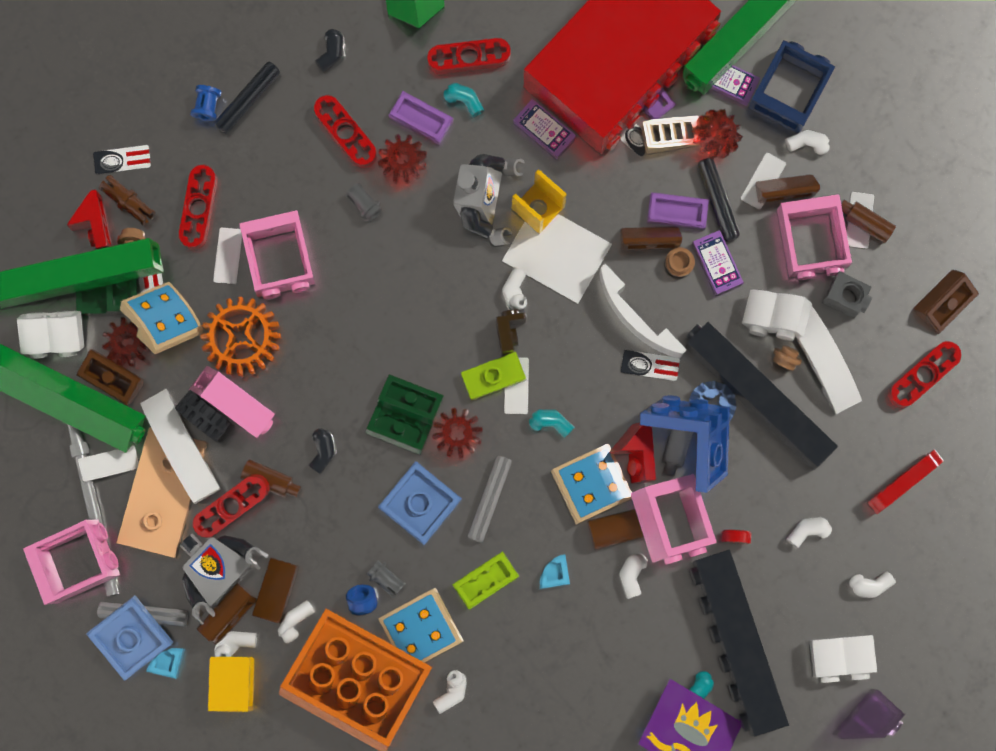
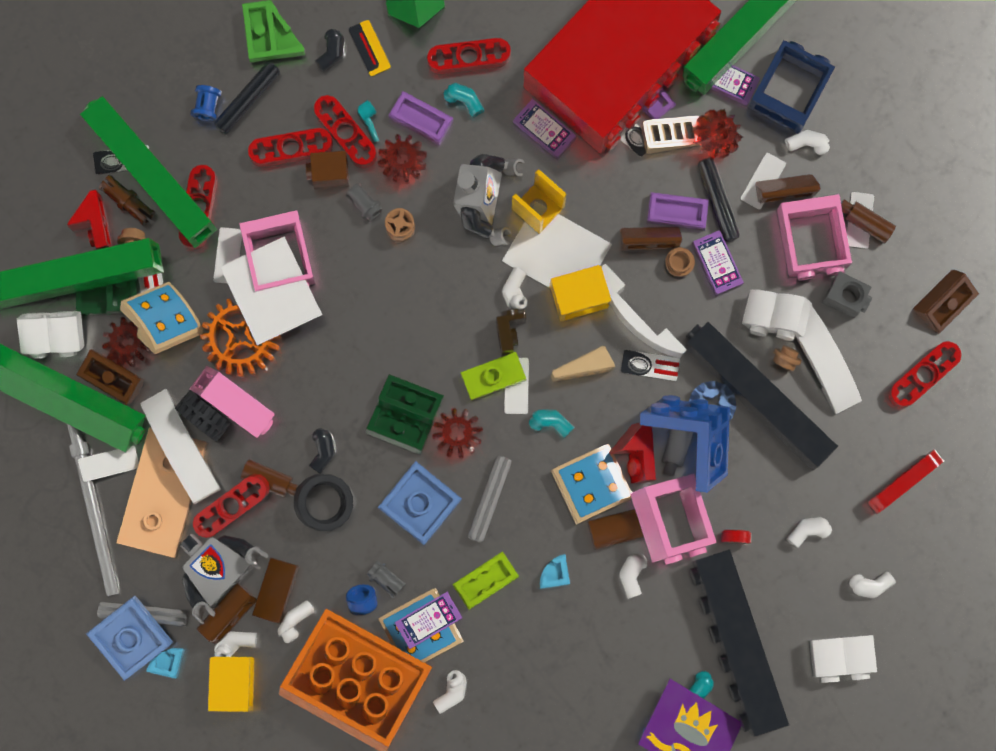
bright pink window [23,520,120,605] -> none
clear purple slope [832,689,905,739] -> none
none -> green brick [80,96,217,248]
none -> white sticker [220,236,322,345]
none -> bright green wing [242,0,305,63]
none -> red beam [248,128,333,167]
none -> black tyre [294,474,353,531]
none -> reddish brown brick [306,151,349,189]
none -> sticker [349,20,391,76]
none -> teal hand [357,100,380,143]
none -> medium nougat wheel [385,208,415,242]
none -> tile [394,592,462,649]
none -> yellow piece [549,265,611,322]
none -> tan slope [551,346,615,382]

